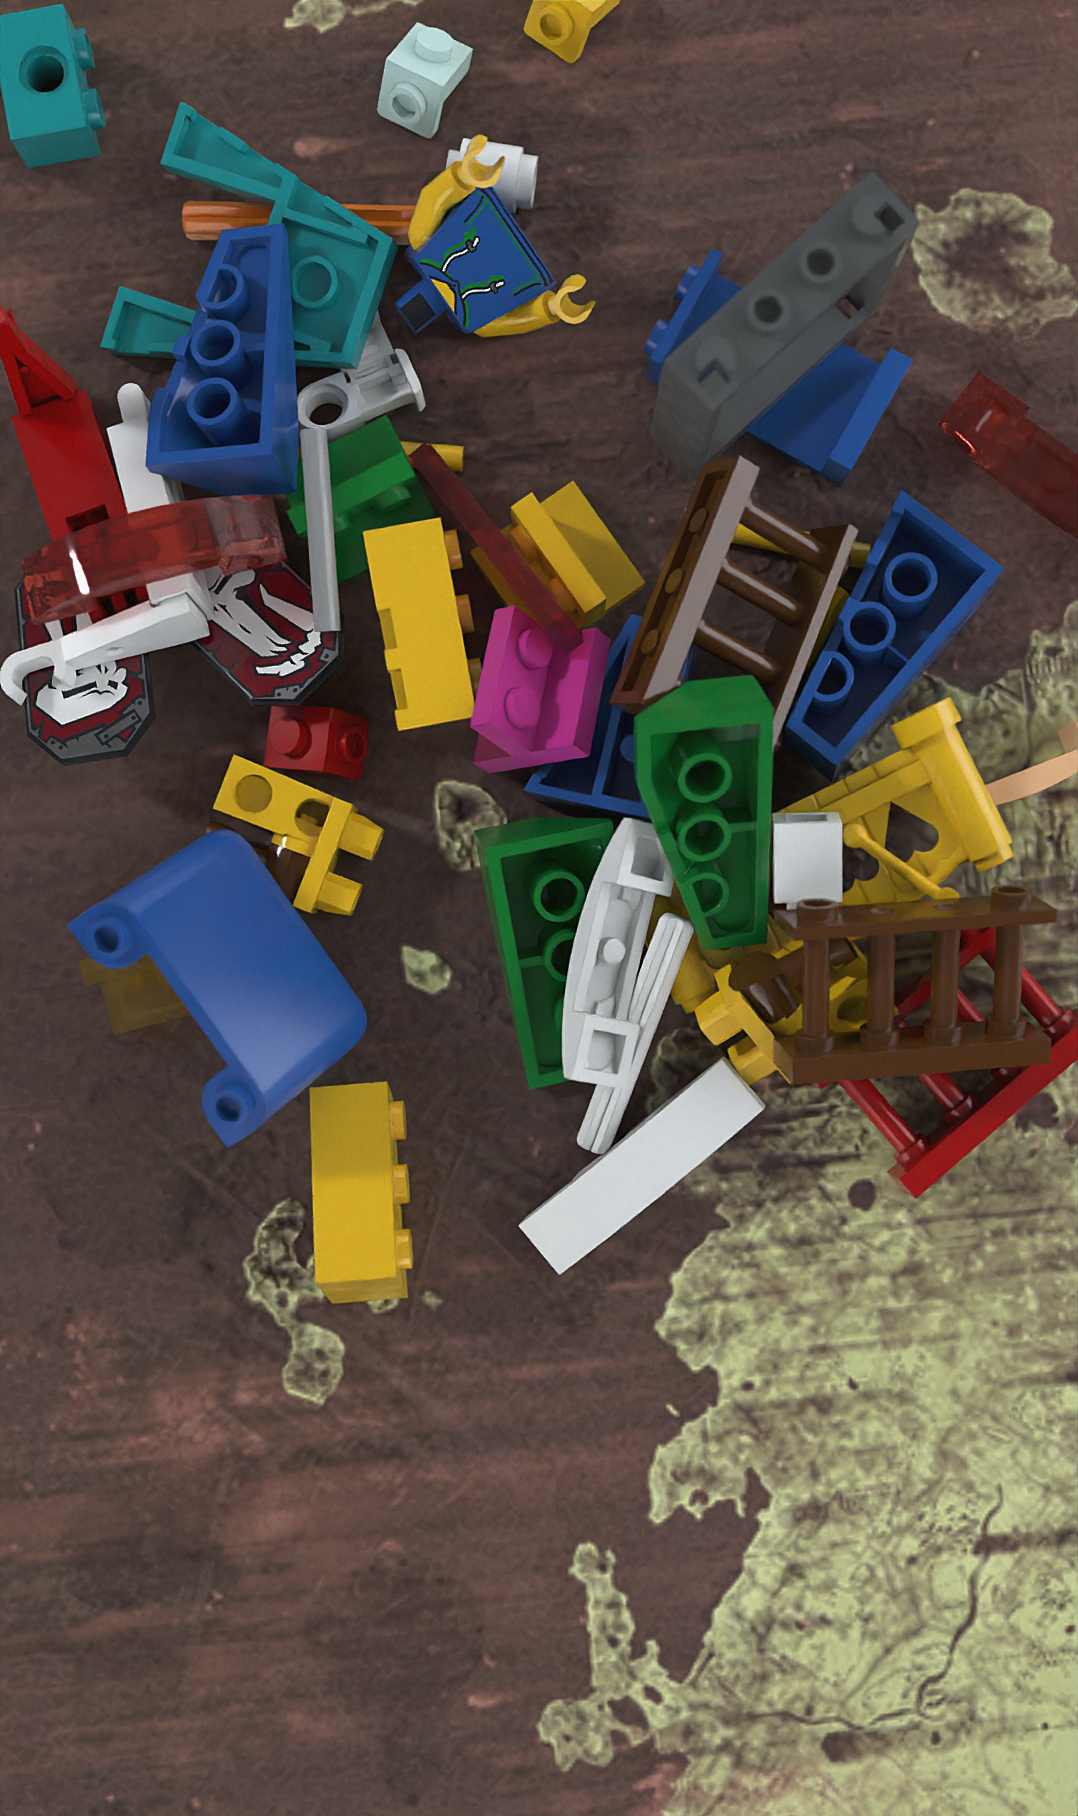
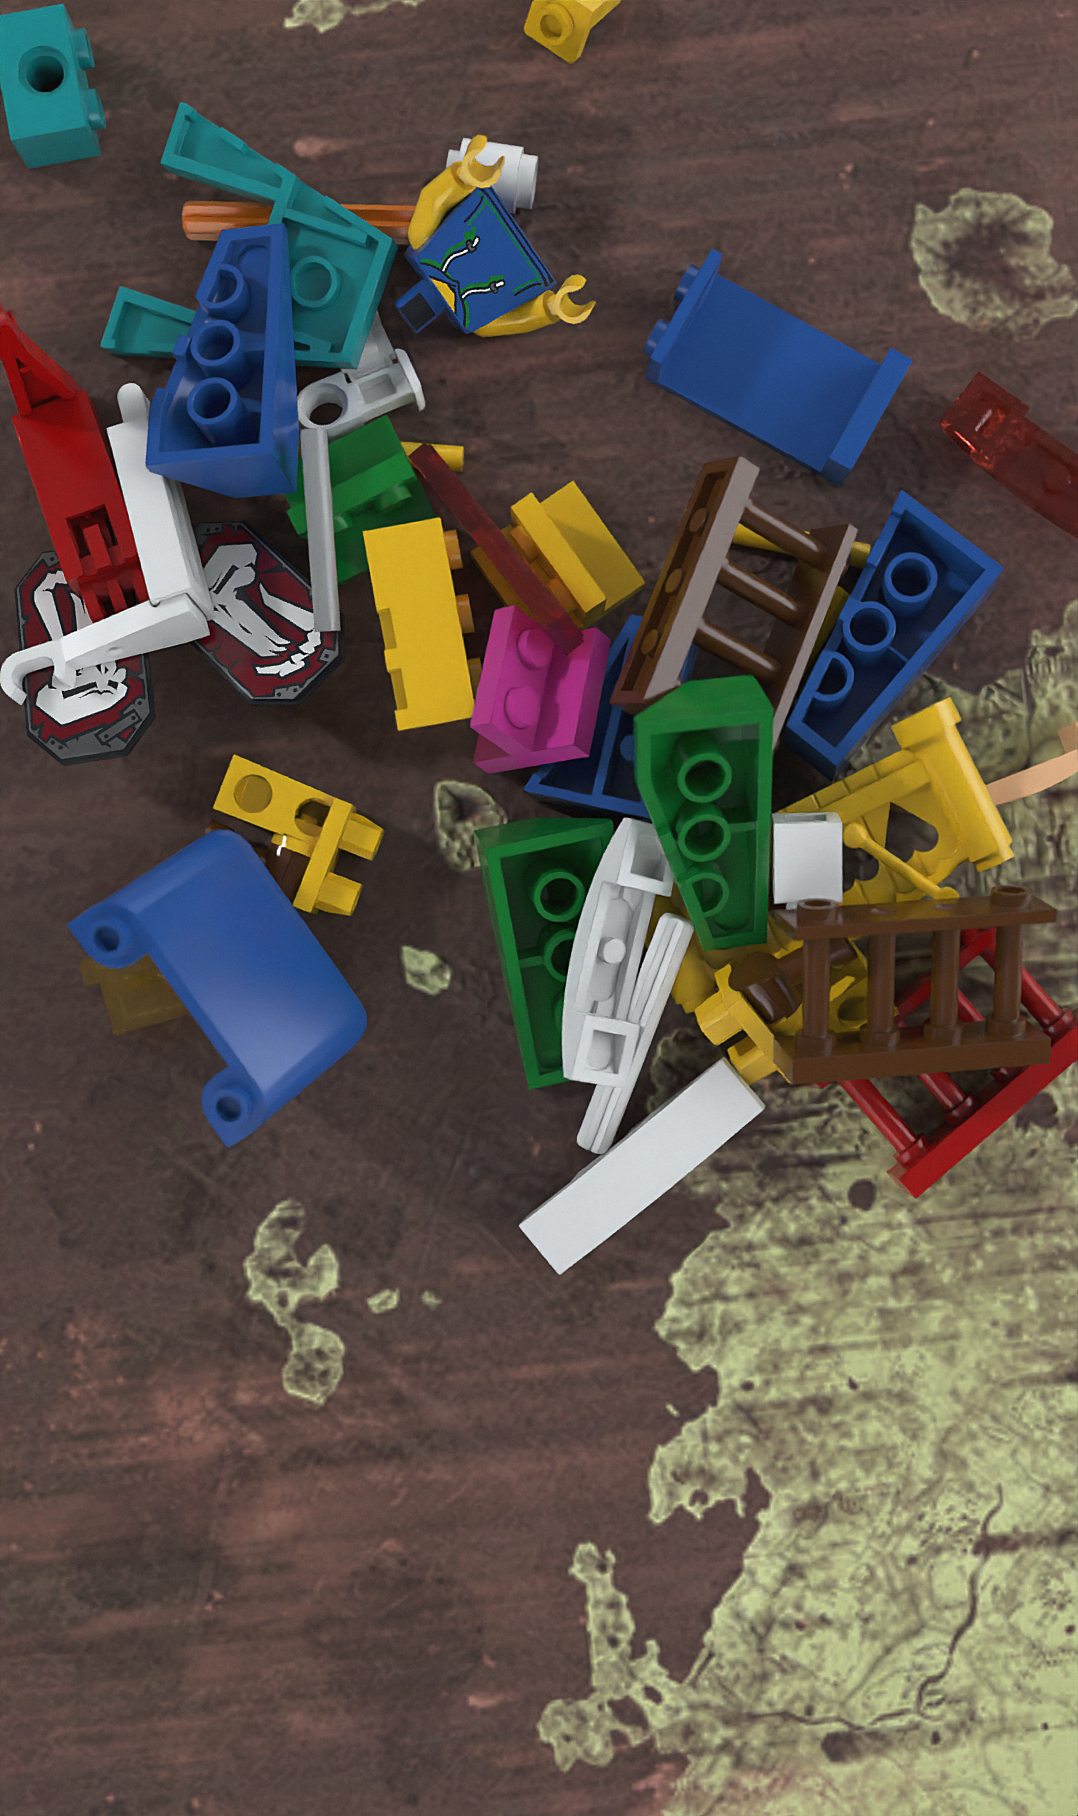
clear red slope [21,495,288,626] -> none
red bracket [263,706,369,780] -> none
yellow wedge [309,1082,413,1304] -> none
light aqua bracket [377,22,473,138] -> none
dark grey window [649,171,920,481] -> none

